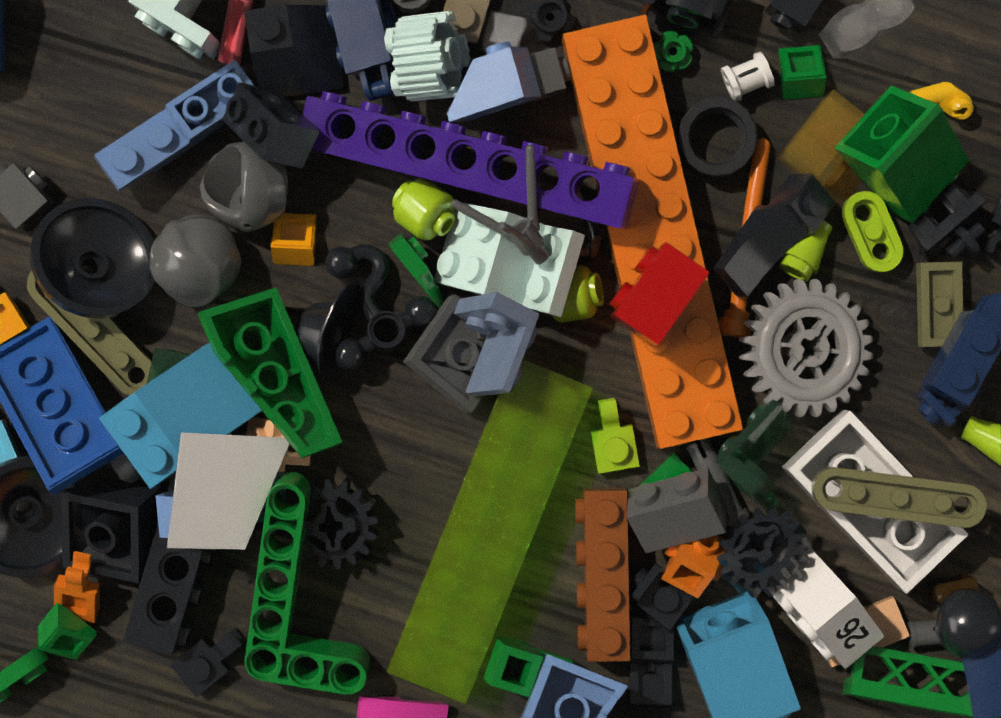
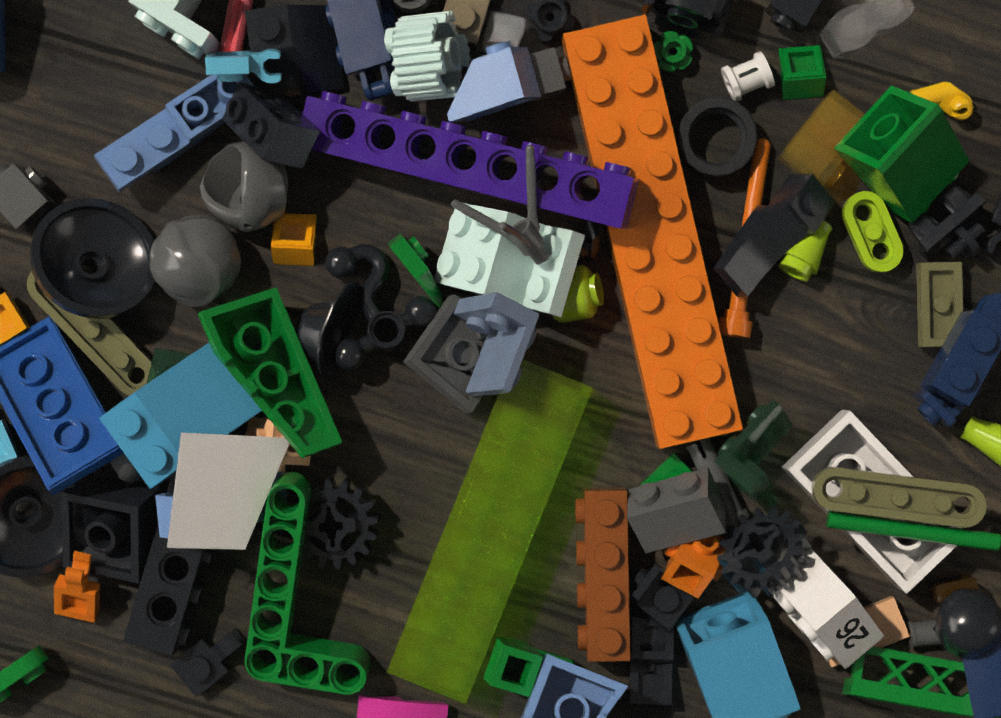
green slope [38,603,96,660] -> none
lime head [392,178,455,241] -> none
lime plate [590,397,640,474] -> none
red brick [609,242,710,346] -> none
light grey gear [739,279,873,417] -> none
none -> medium azure plate [205,49,282,83]
none -> green bar [826,511,1001,551]

